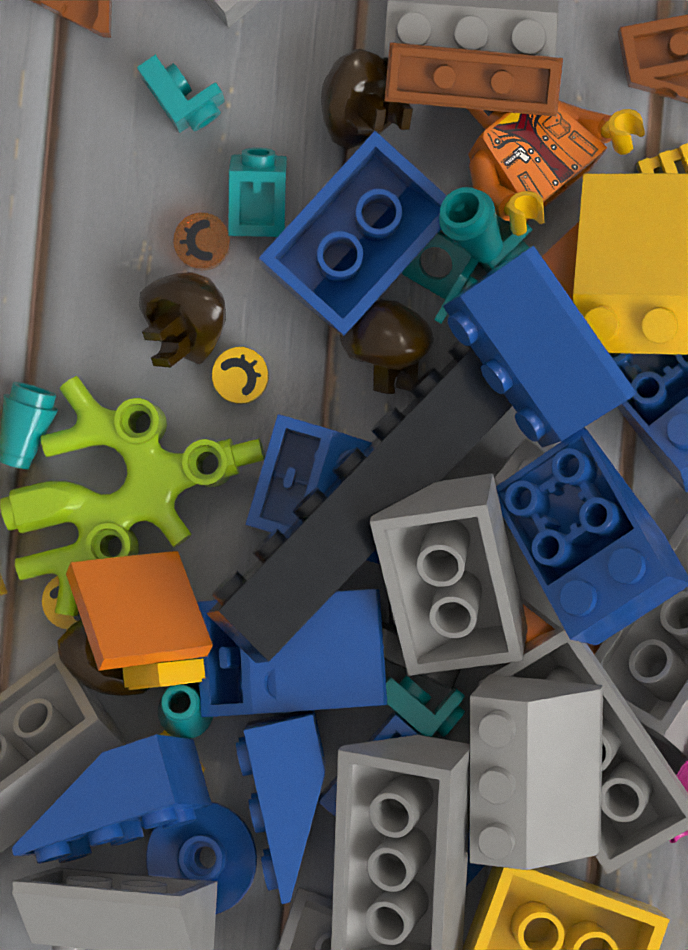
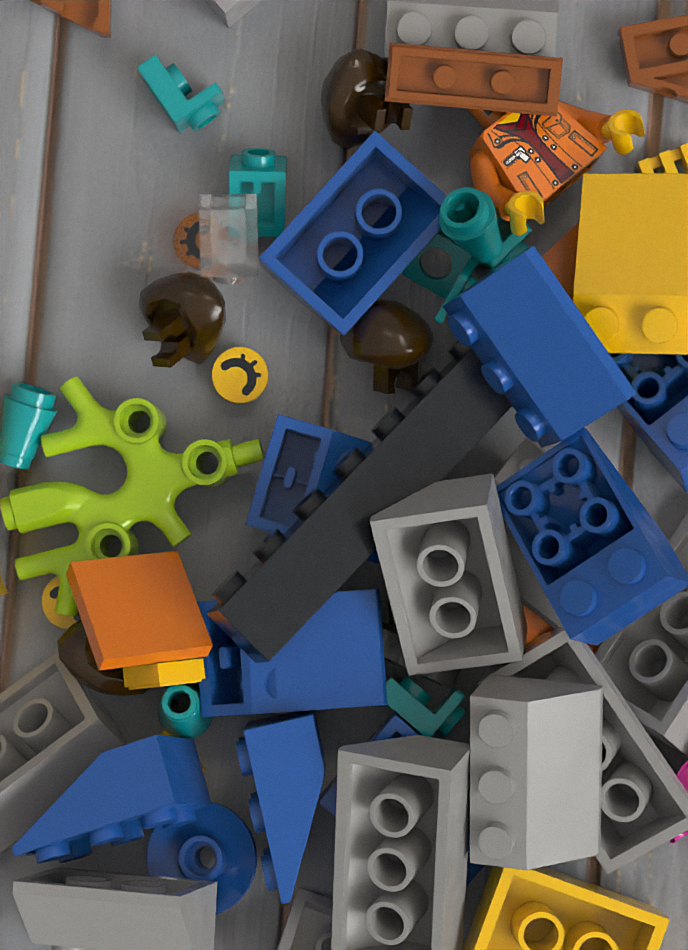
none -> clear brick [199,194,258,284]

